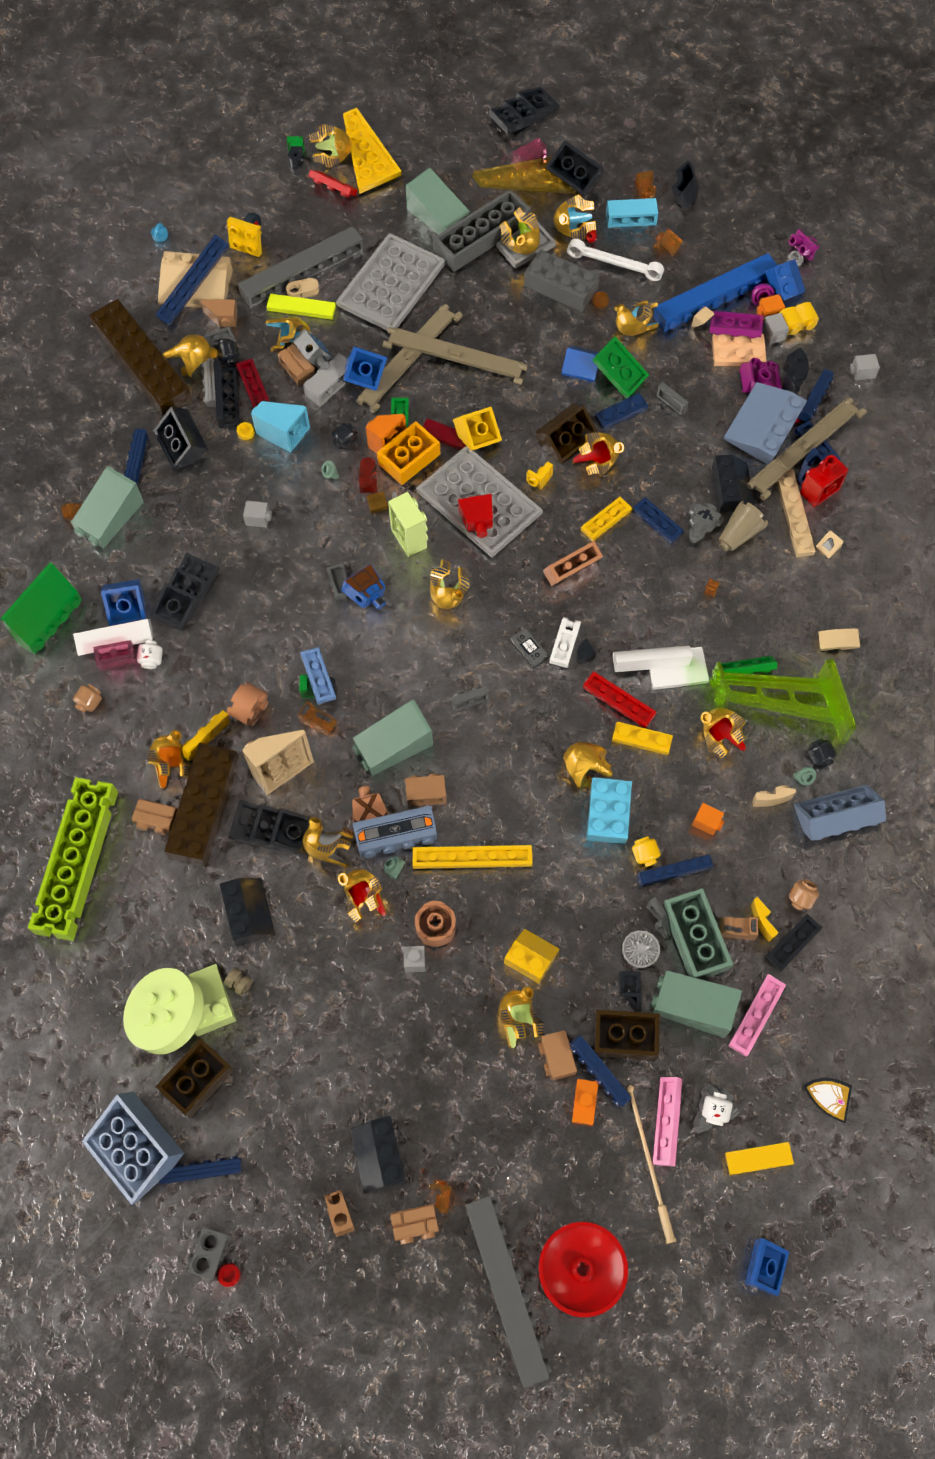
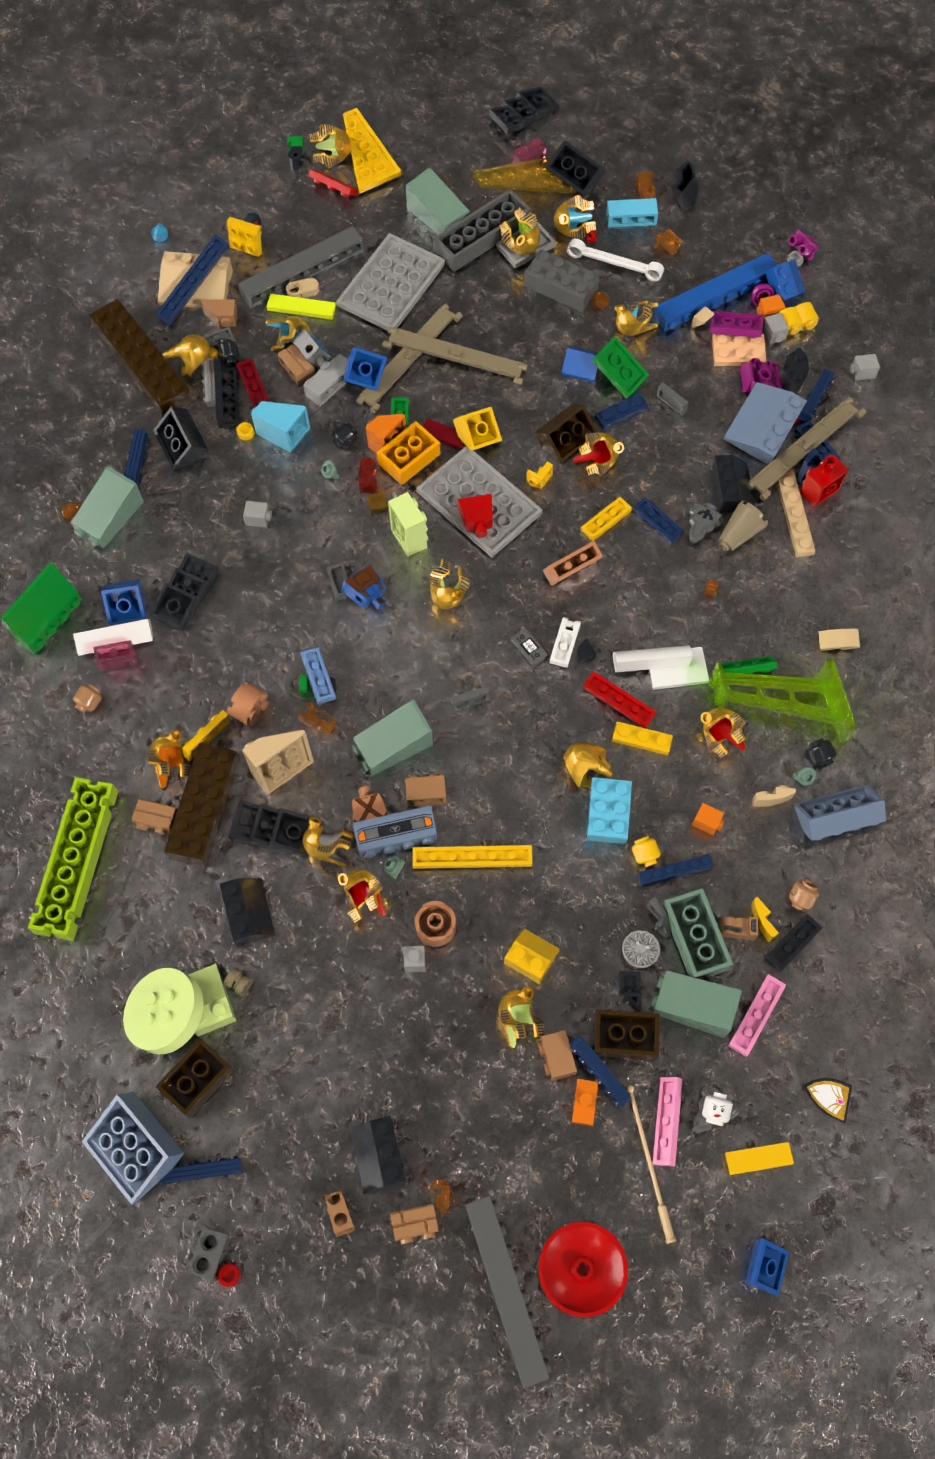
white head [137,640,163,669] -> none
tan slope [815,531,843,559] -> none

